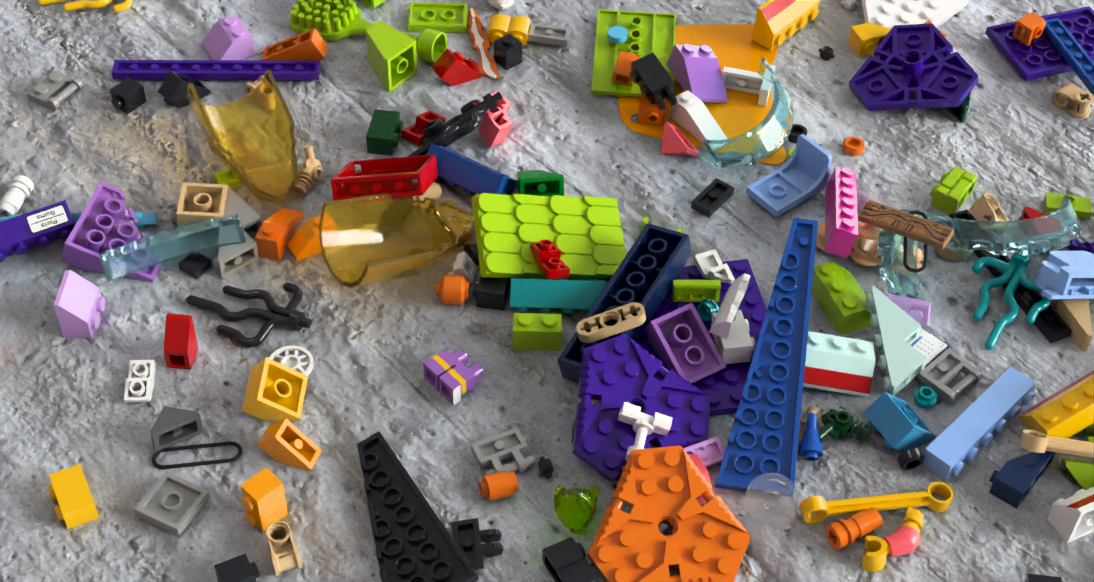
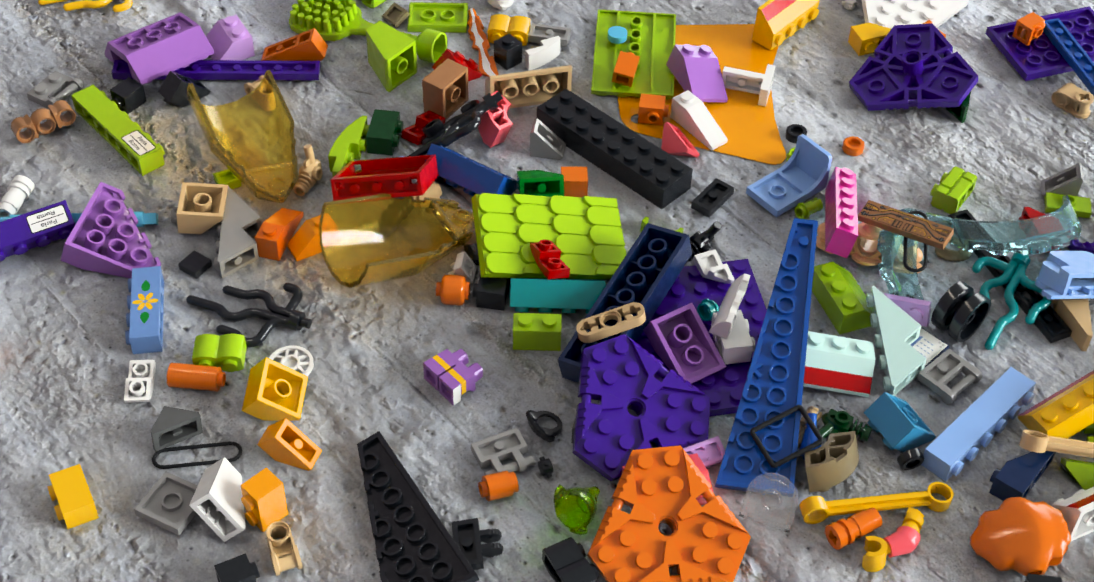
lavender slope [54,270,105,339] -> none
clear light blue windscreen [99,213,246,282] -> none
red slope [163,313,198,370] -> none
white bar [618,402,673,461] -> none
black hinge [630,53,677,111] -> none
lime plate [671,280,721,302] -> none
clear light blue windscreen [699,58,794,168] -> none
black piece [818,46,835,61] -> none
teal plate [913,386,938,409] -> none
tan piece [969,193,1010,235] -> none
none -> medium nougat piece [11,100,76,143]
none -> lime brick [71,84,165,176]
none -> medium lavender slope [104,12,214,84]
none -> medium blue brick [125,266,164,354]
none -> orange brick [167,362,226,392]
none -> white slope [189,457,246,542]
none -> lime brick [192,334,247,372]
none -> lime slope [328,115,370,177]
none -> dark tan tile [381,2,410,29]
none -> medium nougat brick [422,59,469,119]
none -> tan slope [485,65,572,109]
none -> white slope [525,36,560,71]
none -> black piece [526,410,562,443]
none -> light grey slope [530,118,566,160]
none -> black brick [536,89,693,209]
none -> orange brick [561,167,588,197]
none -> black piece [687,221,722,262]
none -> black piece [750,405,824,468]
none -> lime pin [794,197,823,219]
none -> dark tan brick [805,431,859,492]
none -> black wheel [931,281,991,343]
none -> orange piece [970,497,1071,577]
none -> light grey slope [1041,163,1083,198]

